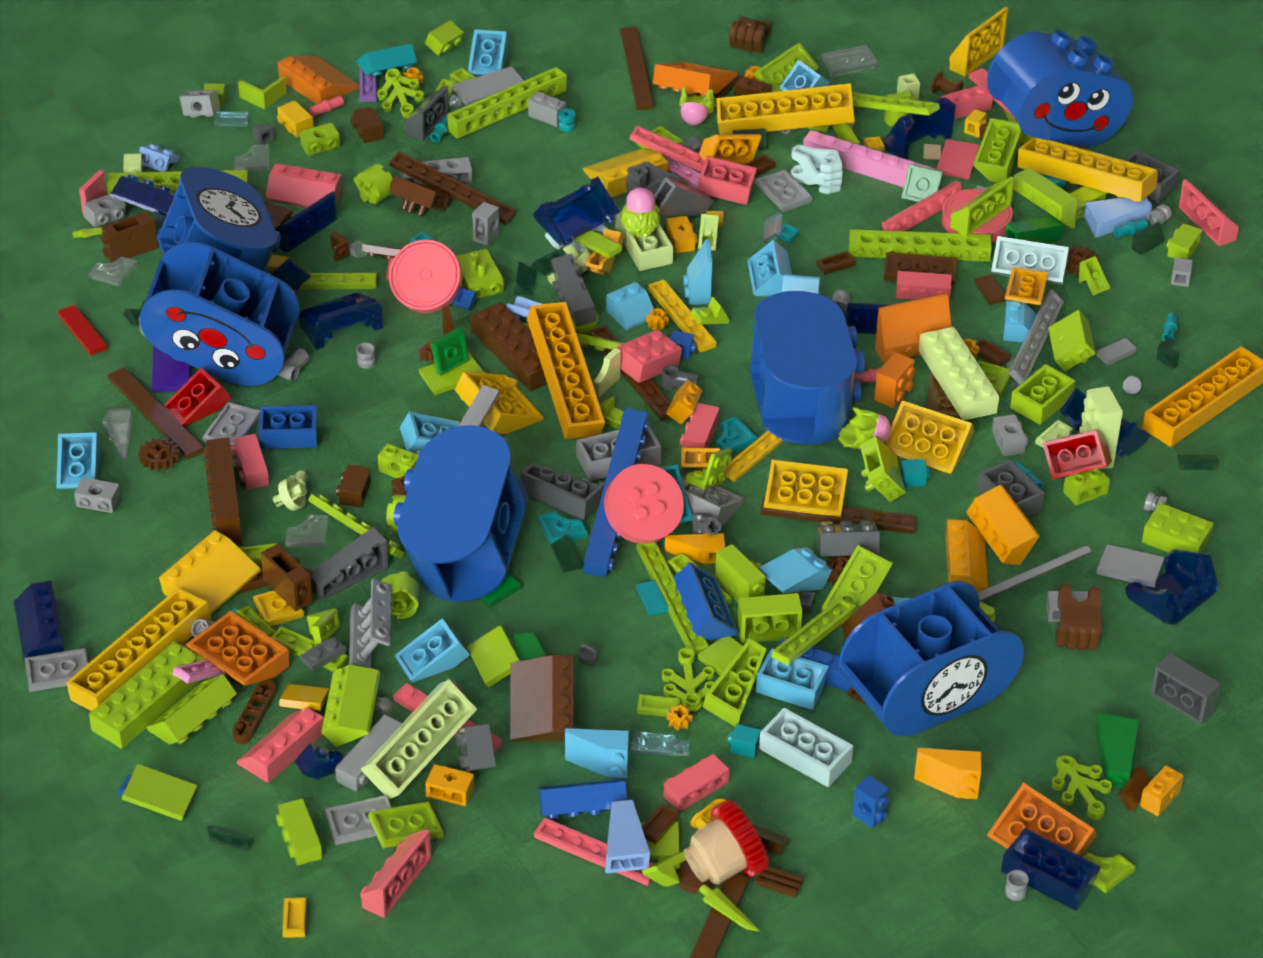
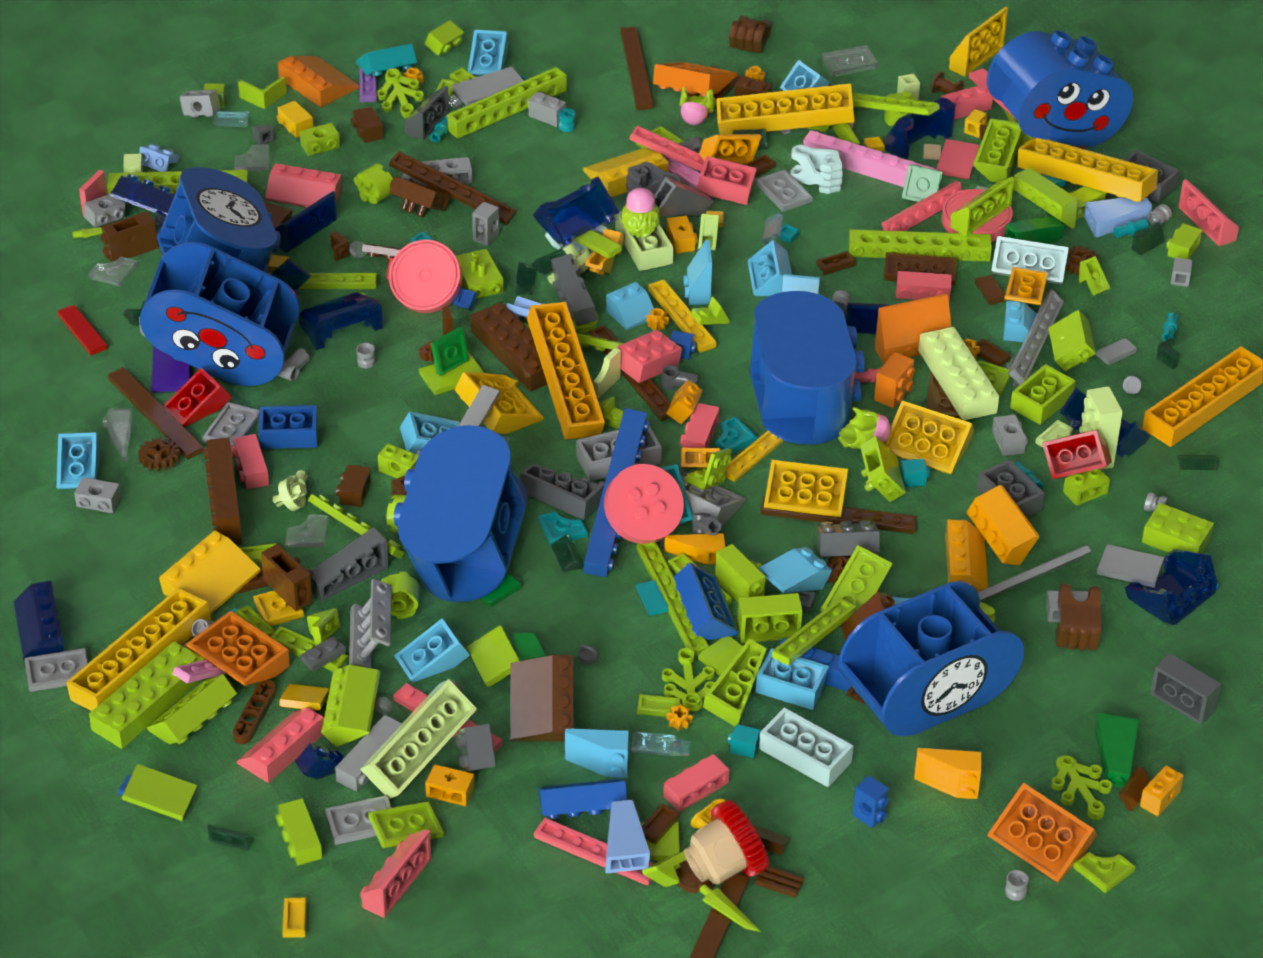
coral pin [309,95,344,117] -> none
lime plate [754,43,819,92] -> none
clear blue slope [1001,828,1101,911] -> none

